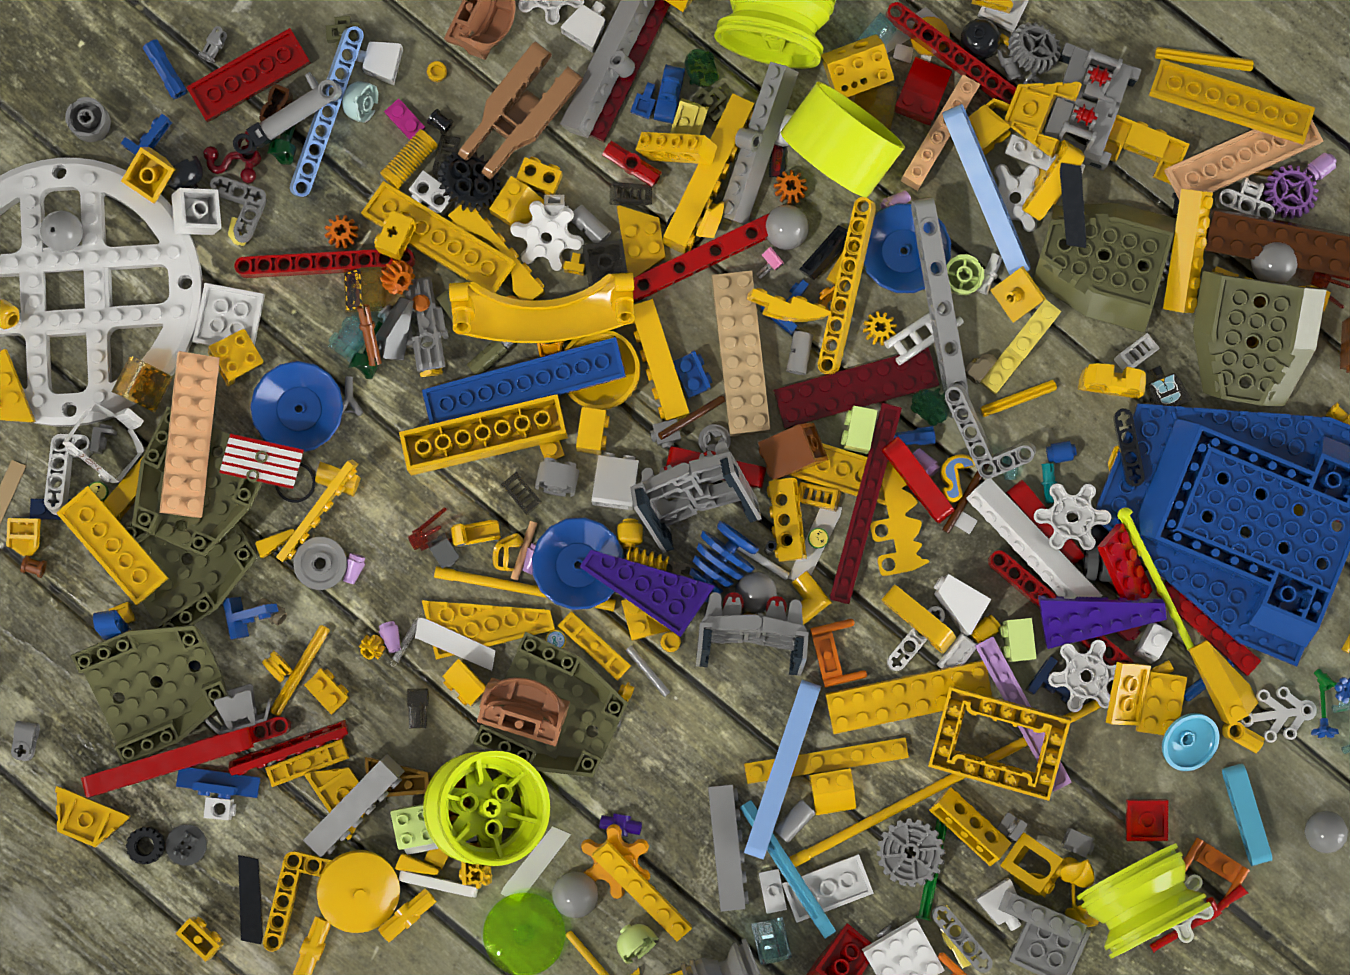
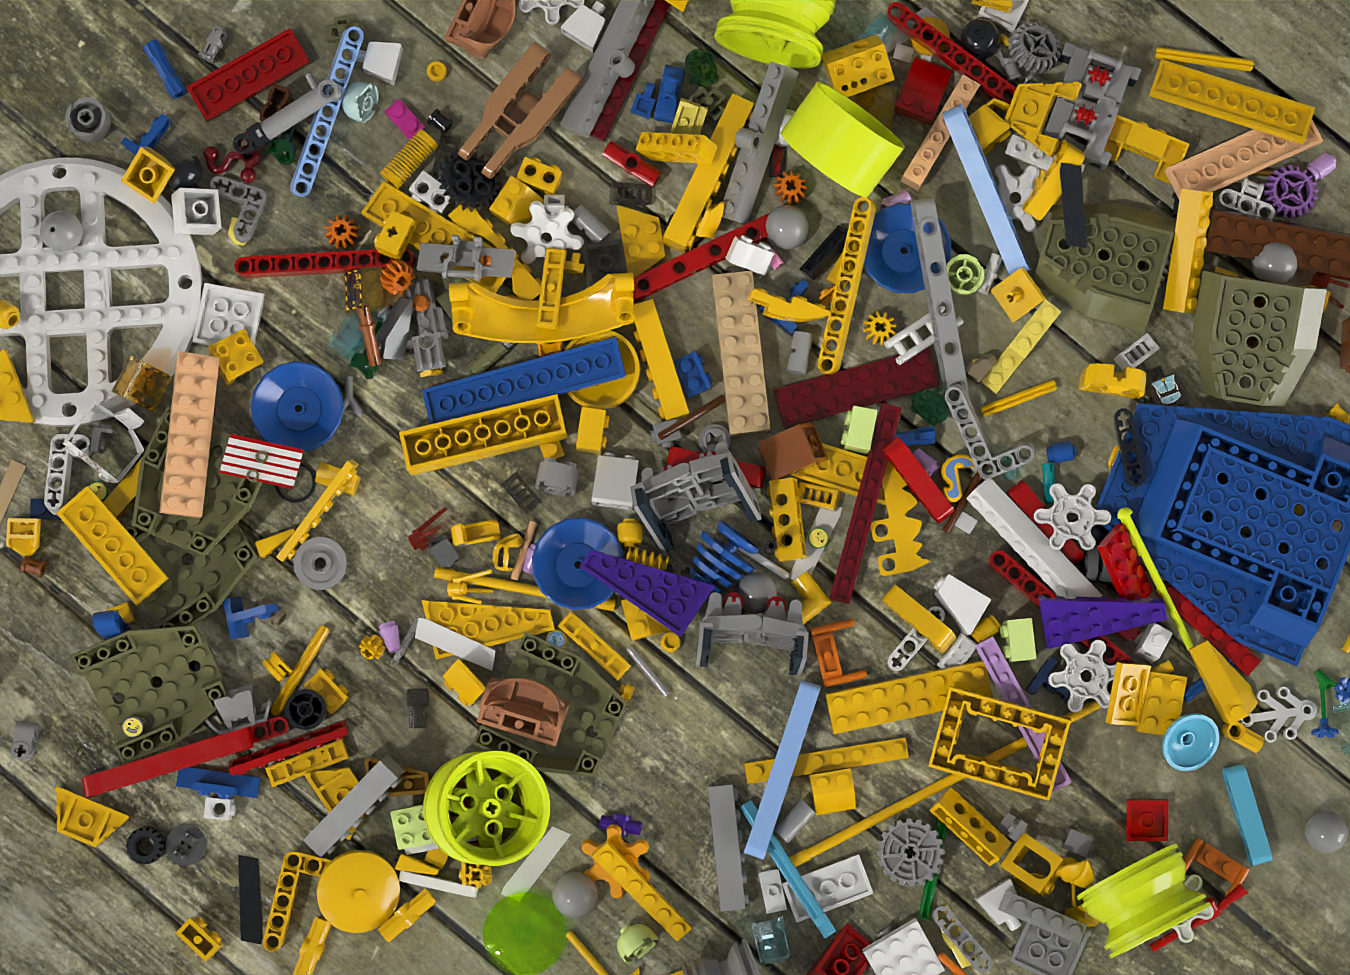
lavender cone [343,553,366,584] -> none
none -> tile [122,716,144,737]
none -> black cylinder [285,689,327,730]
none -> light grey piece [417,235,516,281]
none -> yellow plant [447,569,494,604]
none -> yellow plate [536,248,567,329]
none -> white brick [726,235,774,275]

